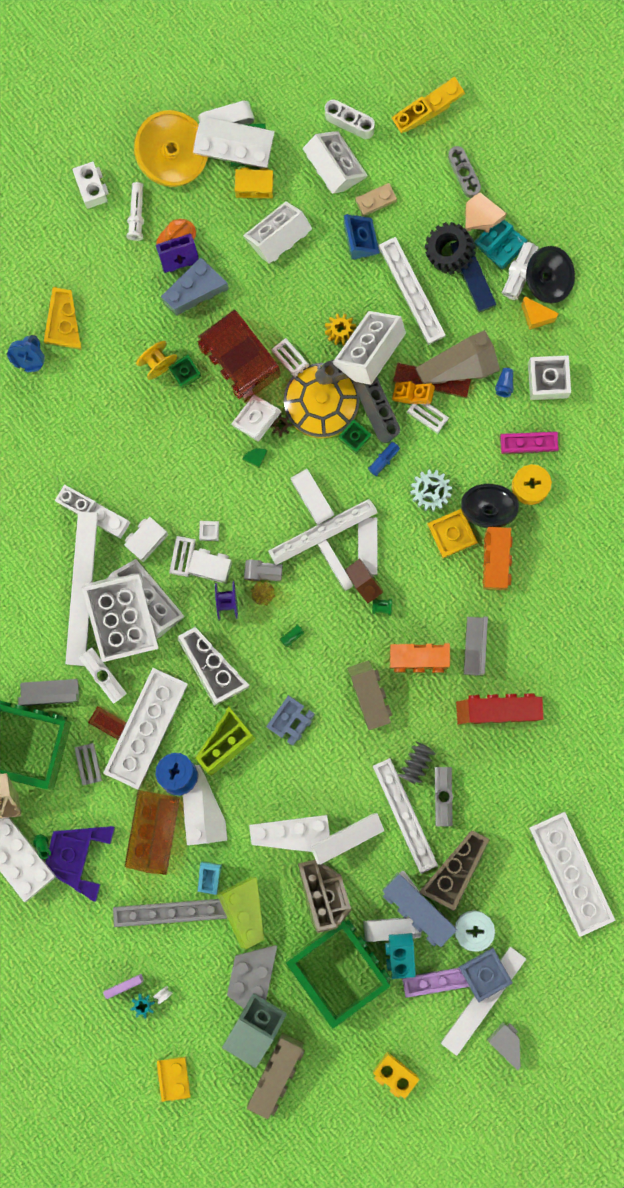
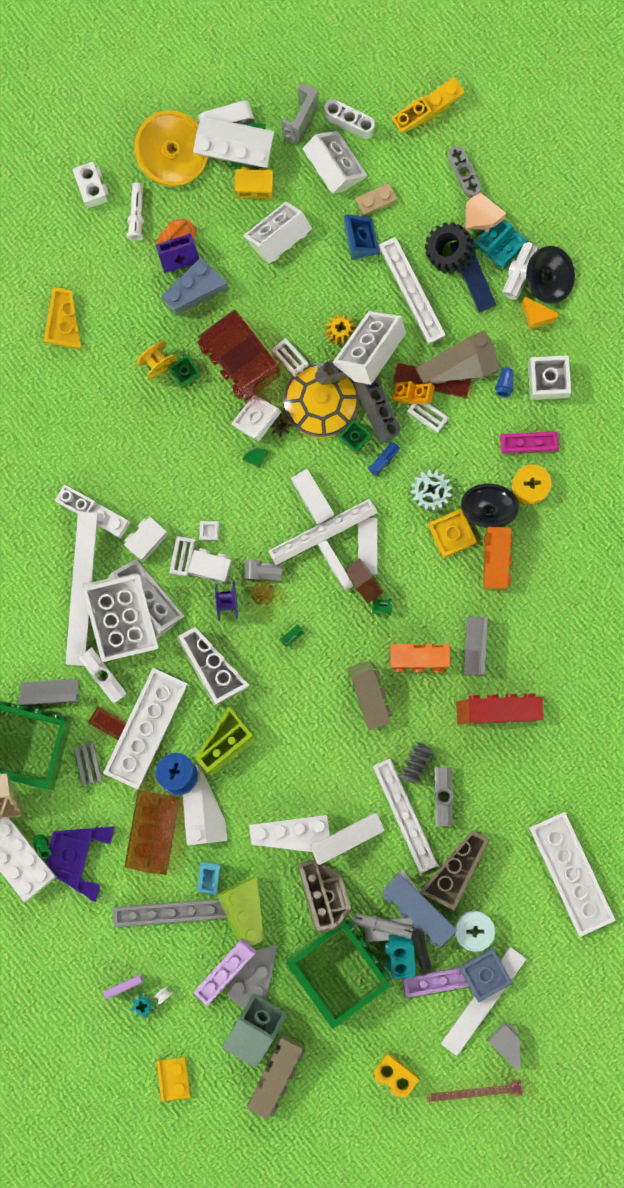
blue tile [7,335,45,372] -> none
sand blue plate [266,695,315,746] -> none
none -> lavender tile [193,938,257,1006]
none -> light grey panel [282,83,318,143]
none -> light grey pin [353,912,414,940]
none -> black axle [412,928,431,972]
none -> piece [426,1079,522,1102]

